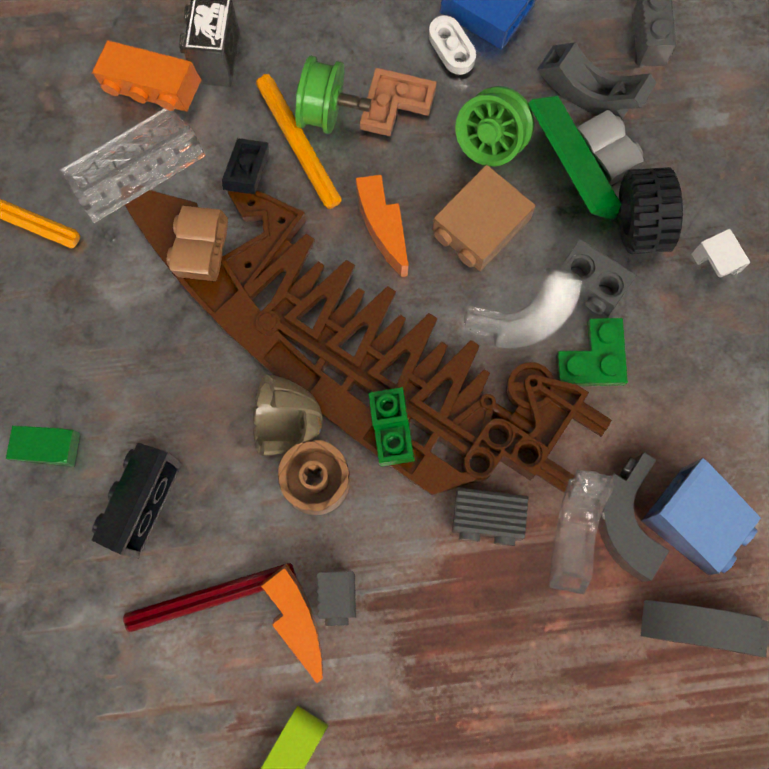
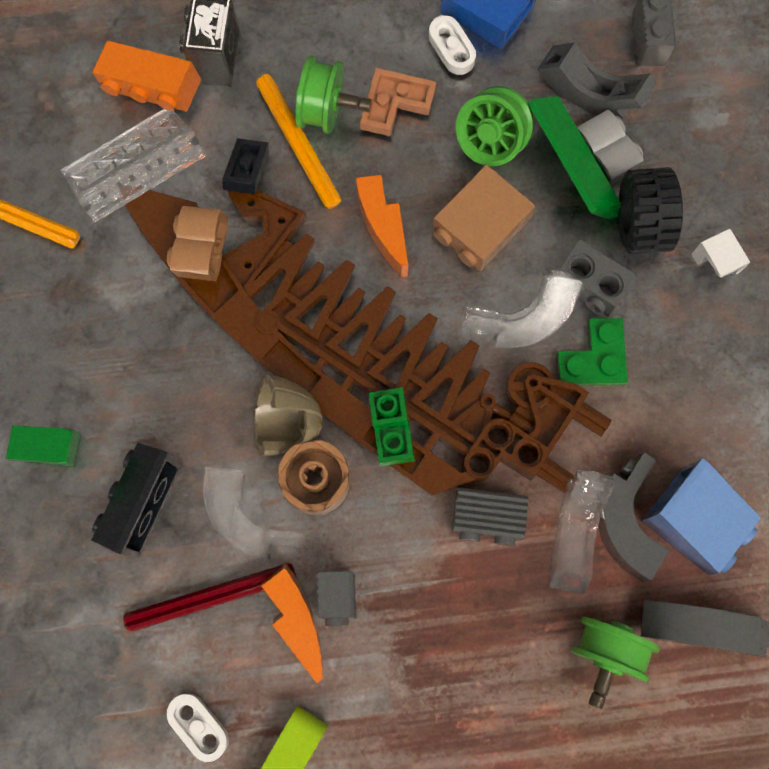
none -> white plate [167,693,229,762]
none -> clear arch [203,467,307,560]
none -> bright green wheel [570,616,661,709]

